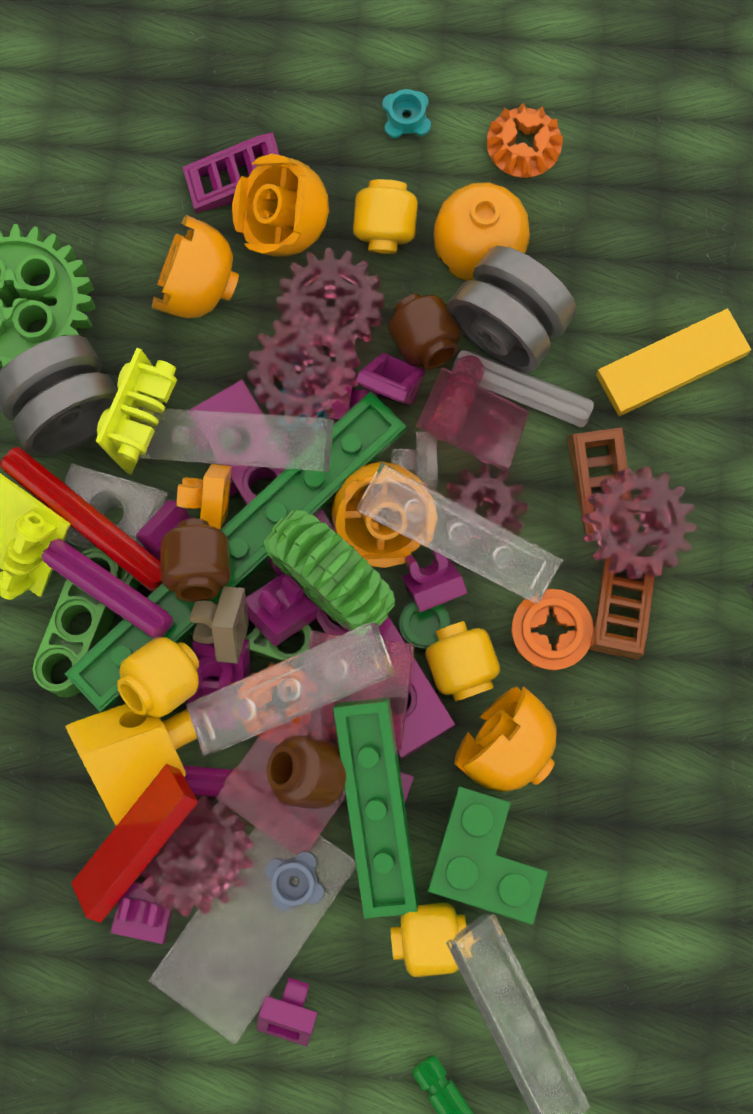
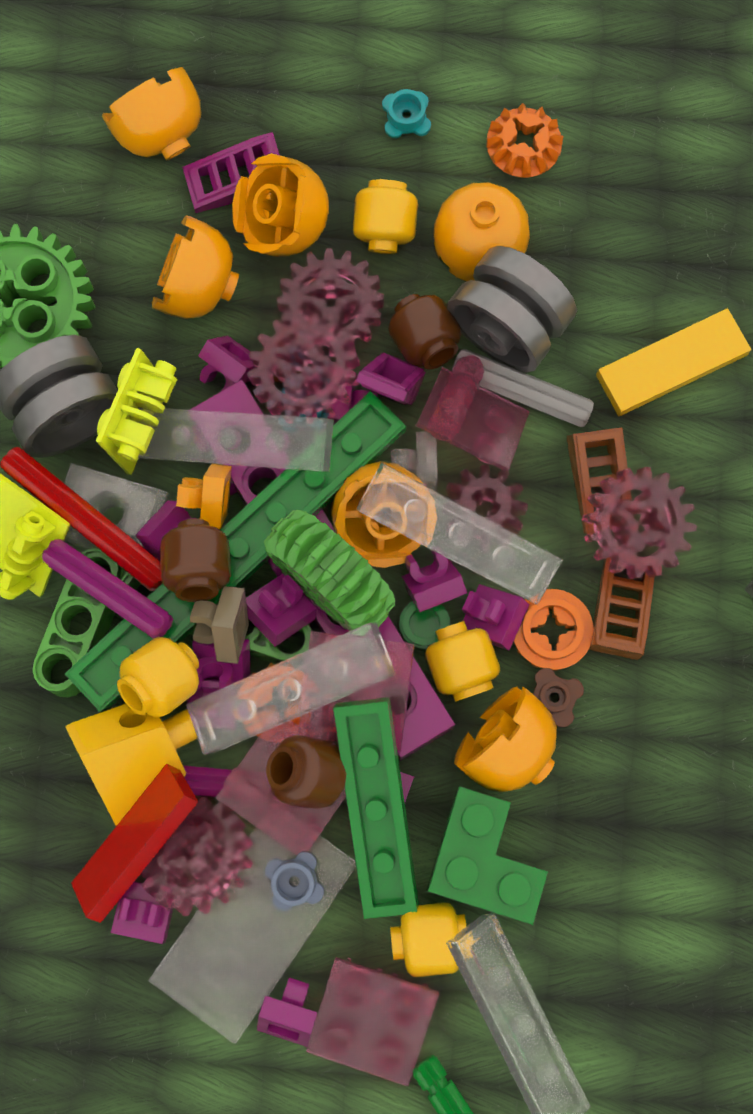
none -> light orange cylinder [102,67,201,161]
none -> magenta tile [198,335,265,391]
none -> clear pink hinge [306,957,439,1086]
none -> magenta tile [462,584,530,650]
none -> reddish brown plate [533,668,584,728]

